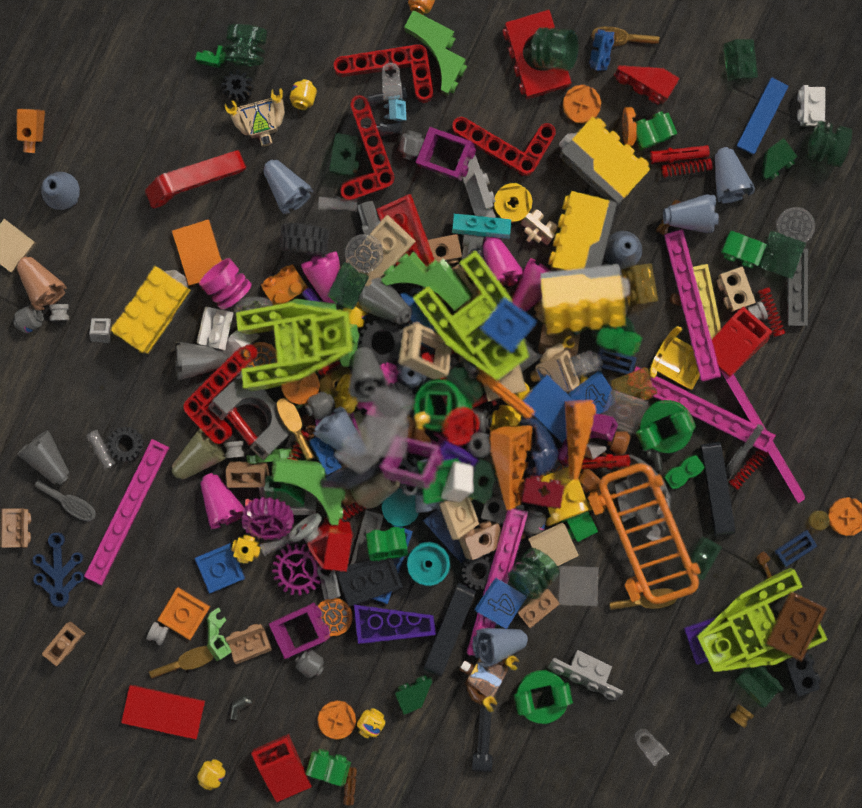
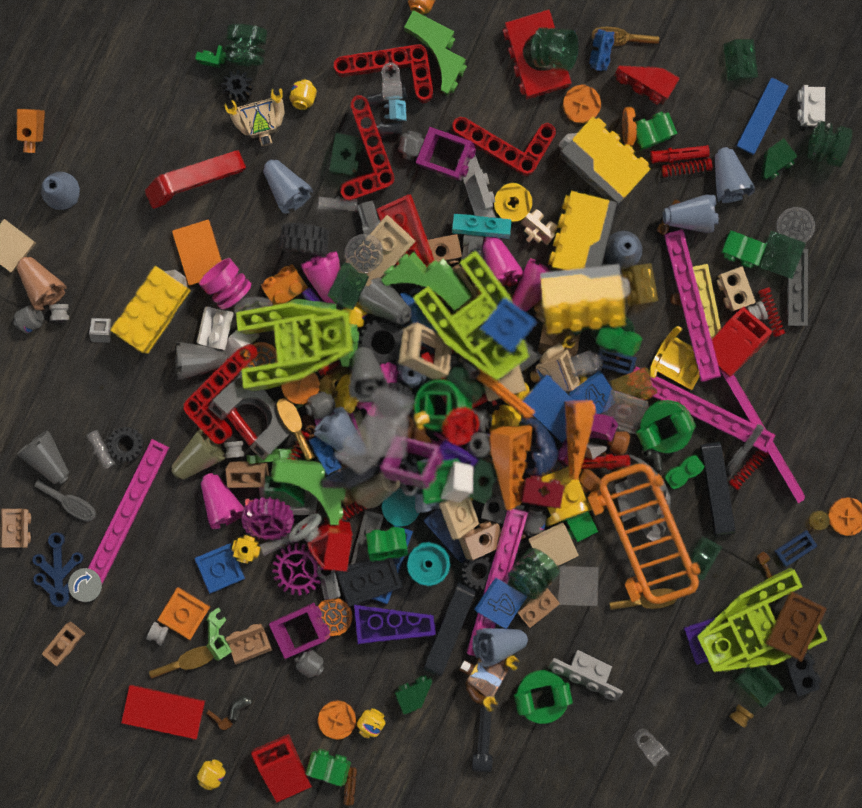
none -> light grey sticker [68,568,102,602]
none -> reddish brown hand [206,710,233,730]

